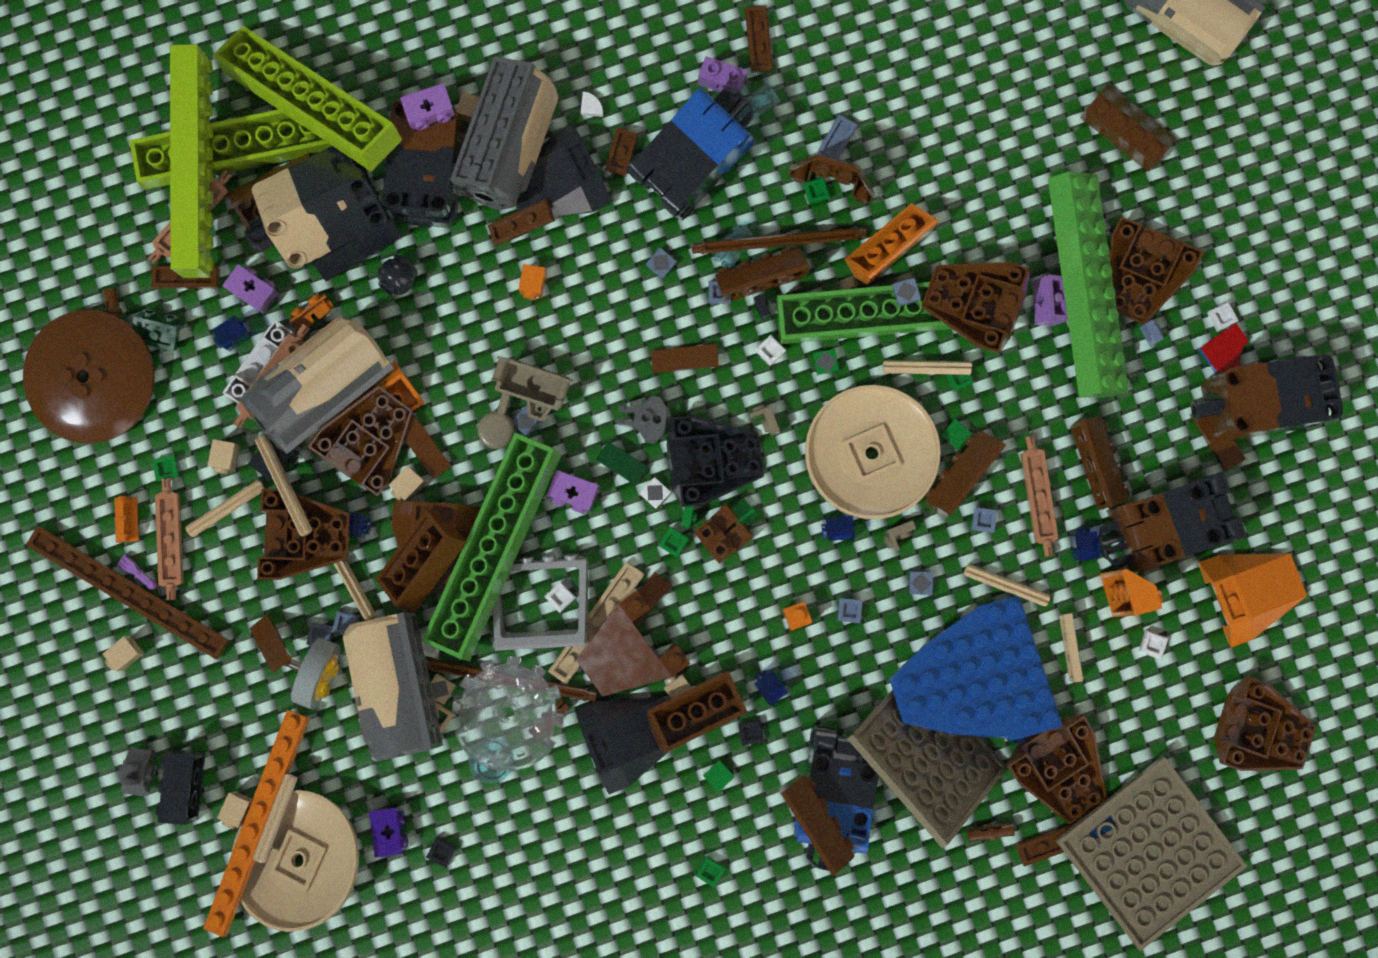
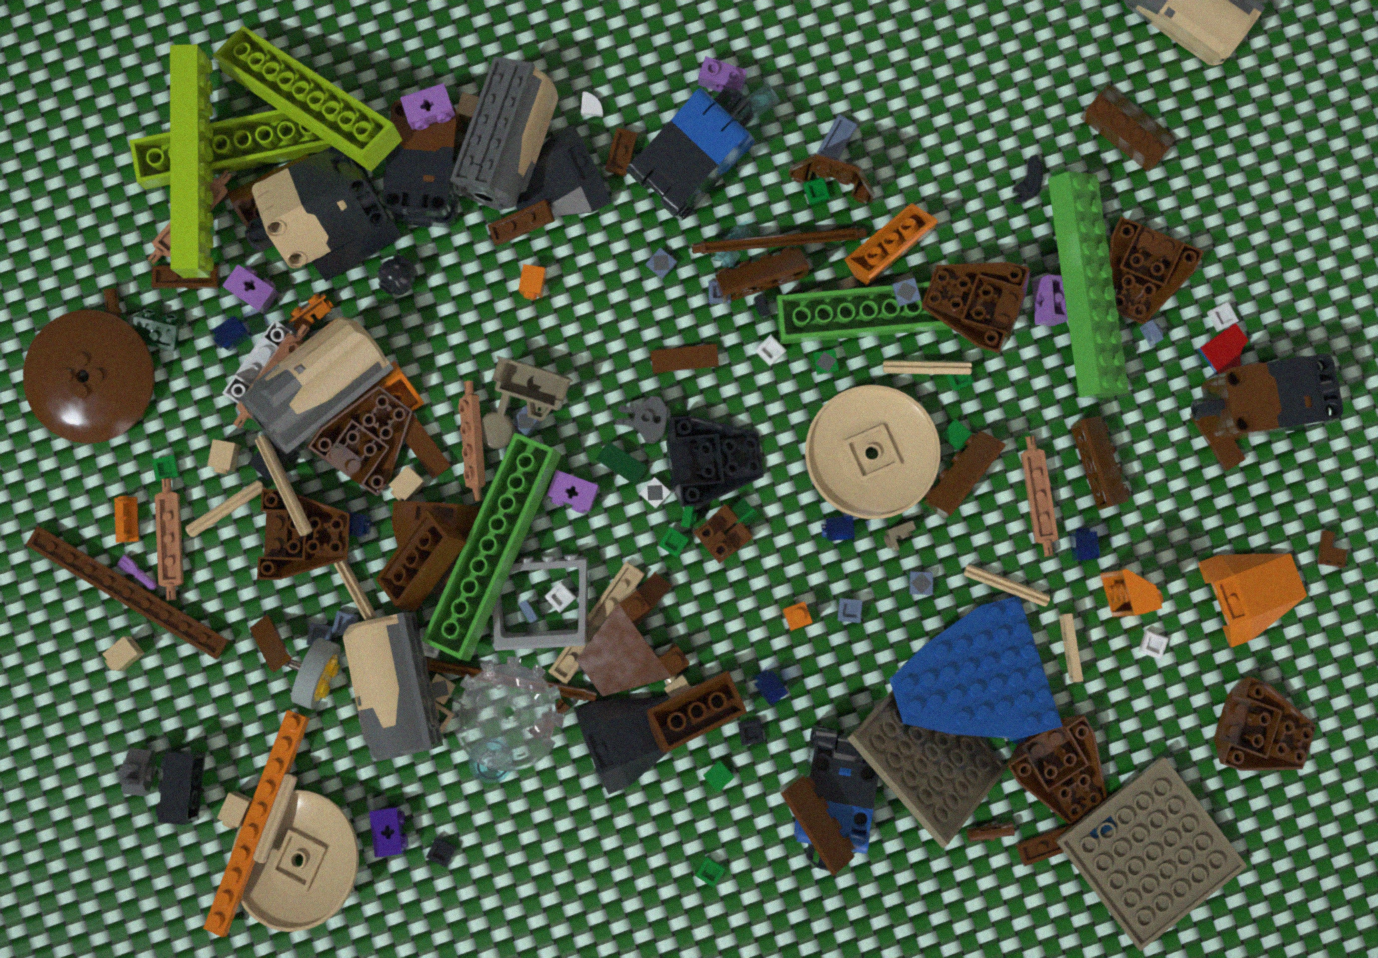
reddish brown tile [744,6,773,73] -> none
dark tan bracket [749,405,780,436] -> none
sand blue plate [971,507,997,533] -> none
piece [1097,471,1247,573] -> none
none -> nougat plate [458,381,486,502]
none -> sand blue tile [519,599,540,623]
none -> black piece [1011,155,1043,205]
none -> reddish brown piece [1317,531,1348,568]

